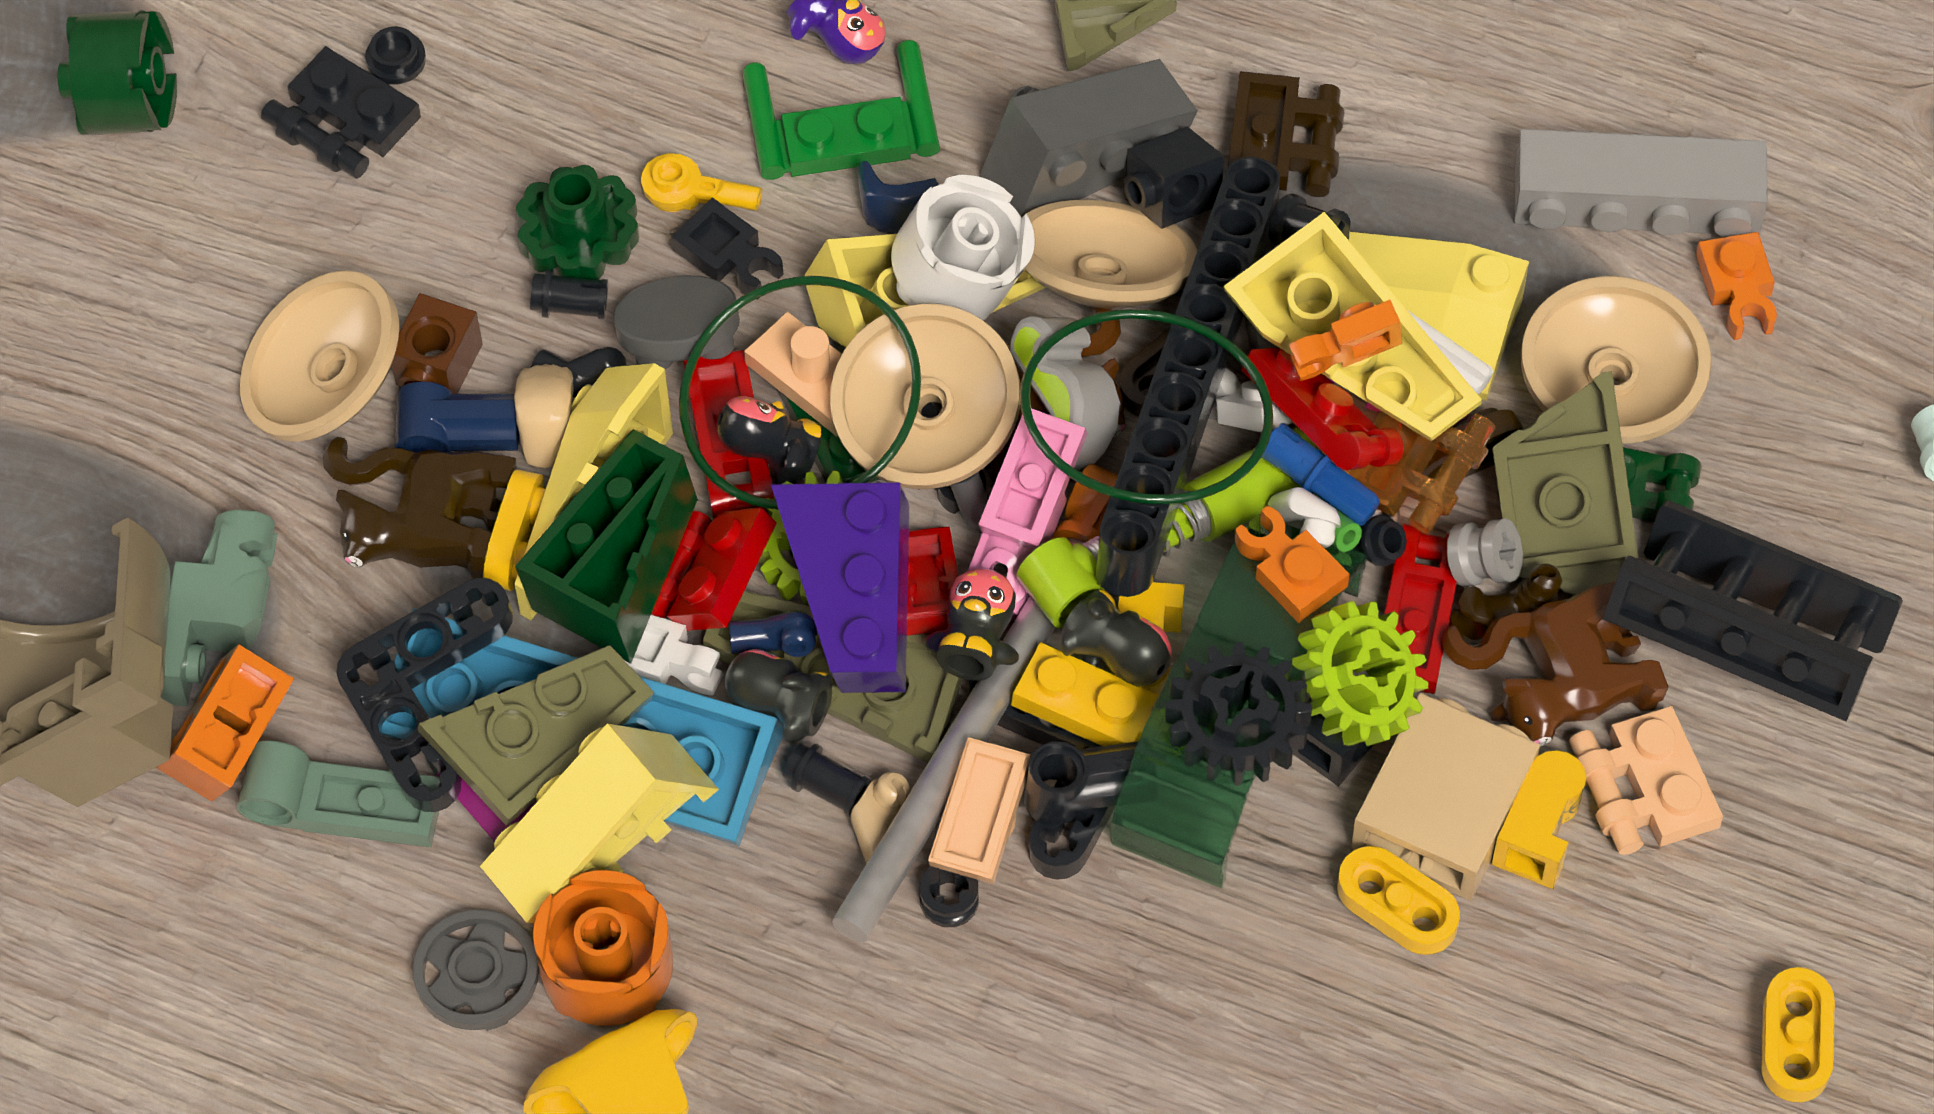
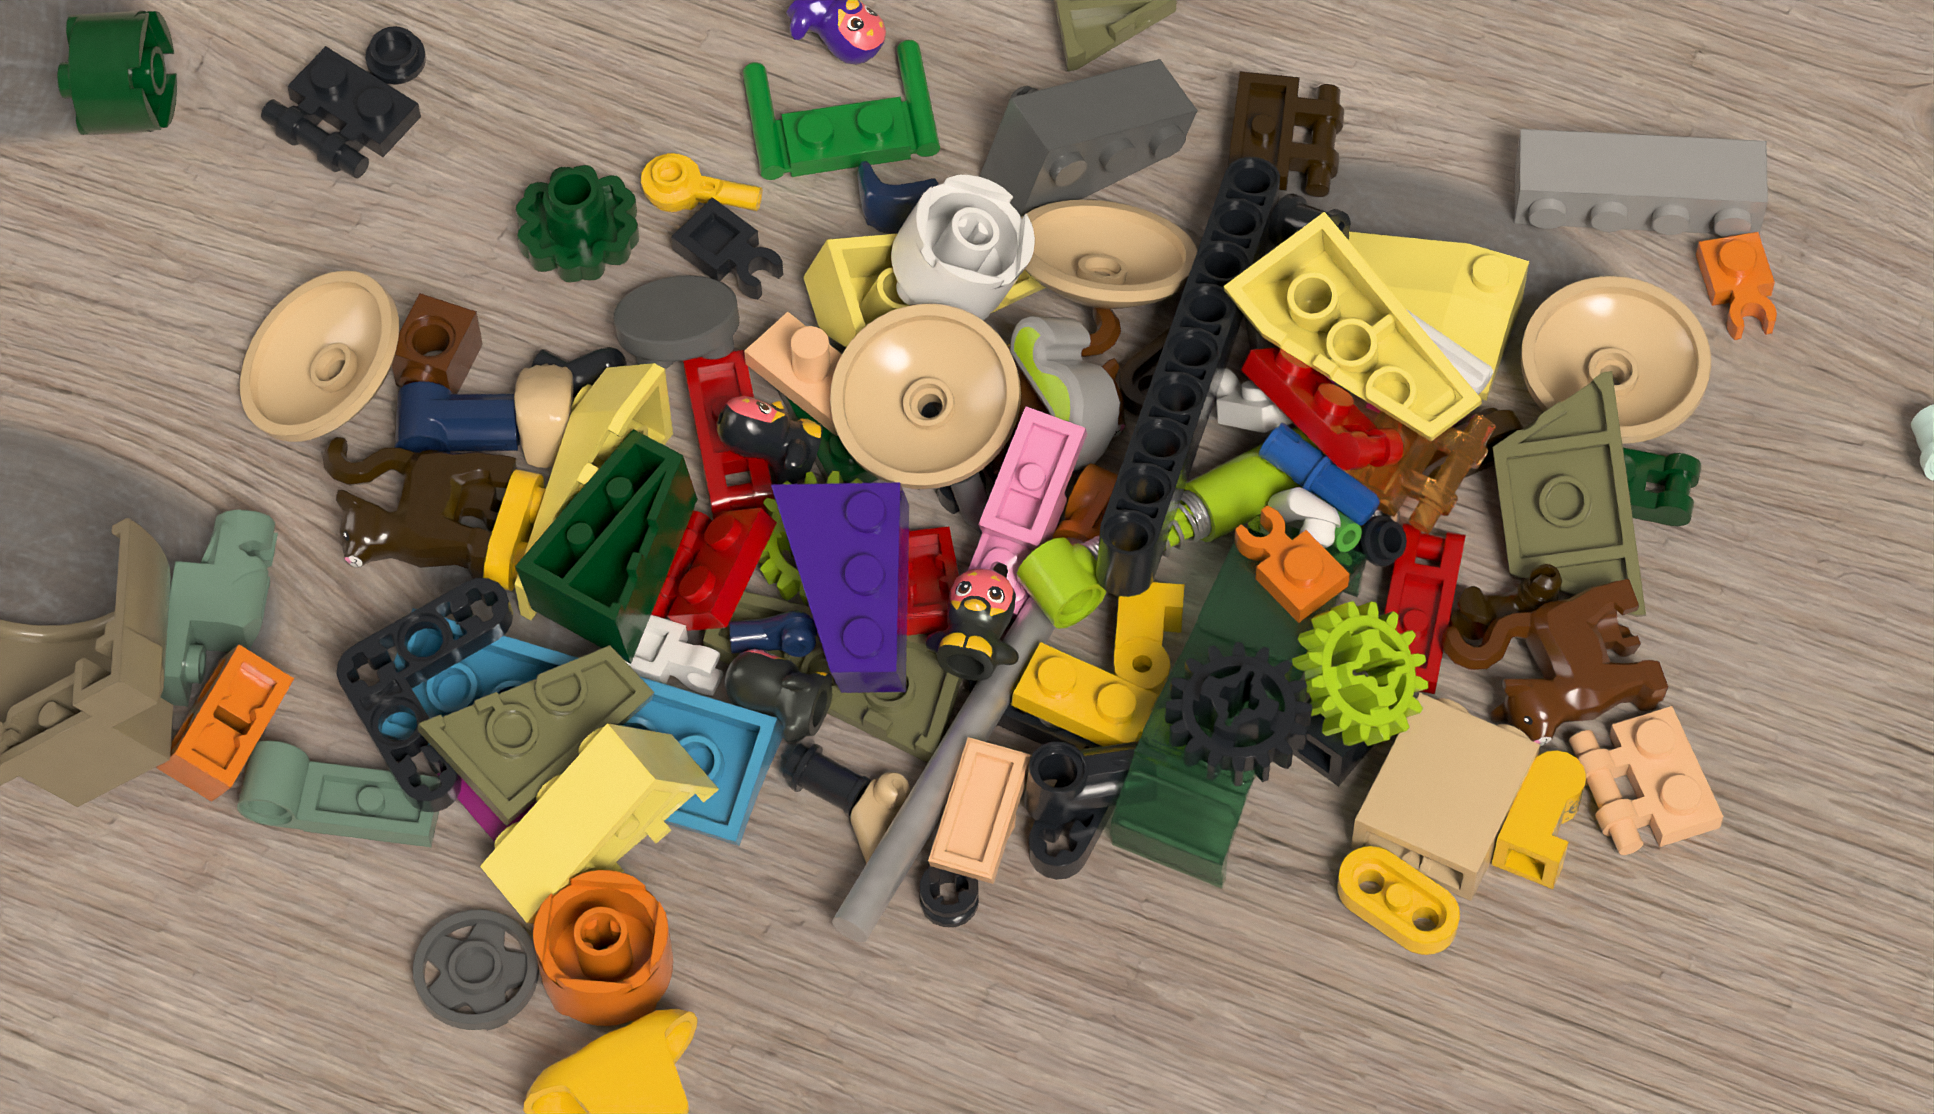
black pin [530,268,608,319] -> none
dark green piece [679,276,921,510] -> none
dark green piece [1020,309,1273,504] -> none
pearl dark grey animal [1060,589,1172,687] -> none
black brick [1124,126,1224,229] -> none
orange plate [1289,300,1402,381] -> none
light grey wheel [1447,518,1523,587] -> none
black fence [1603,500,1903,722] -> none
yellow plate [1761,967,1835,1102] -> none

